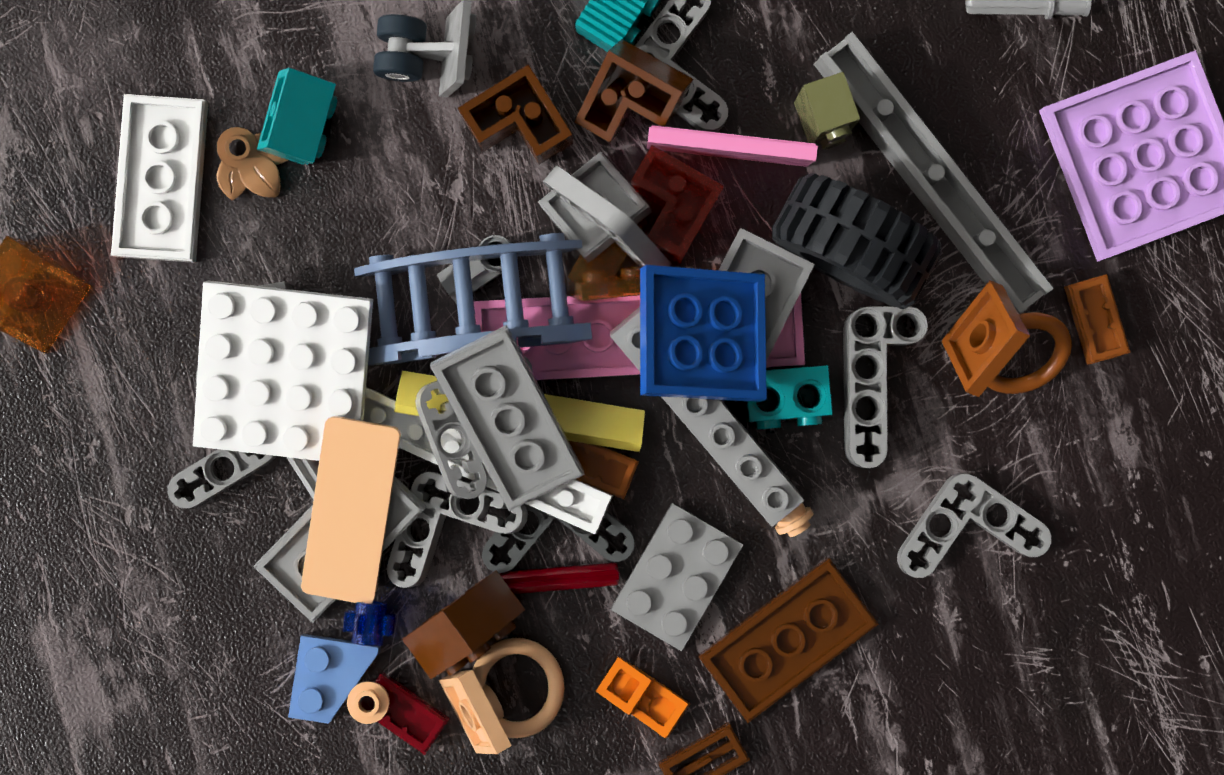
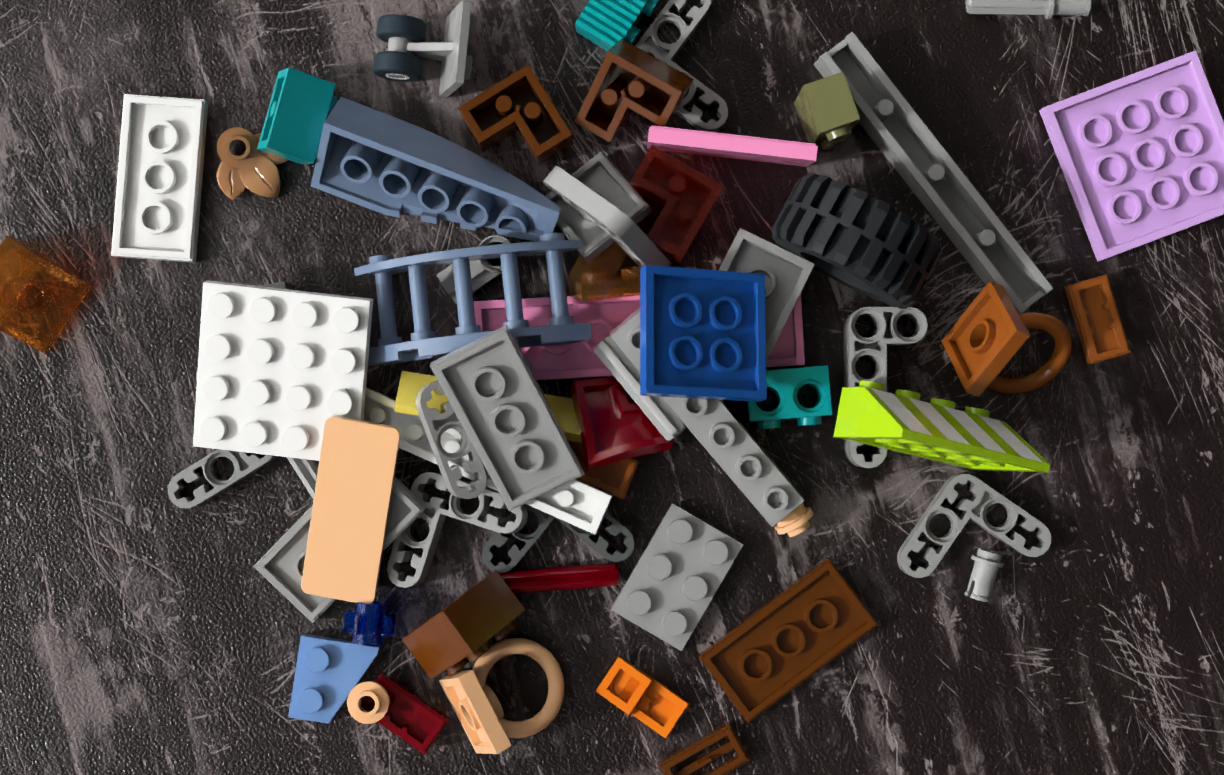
none -> sand blue wedge [311,97,562,241]
none -> dark red plate [570,377,673,471]
none -> light grey axle [594,336,686,441]
none -> lime slope [833,380,1050,473]
none -> light grey pin [964,548,1004,603]

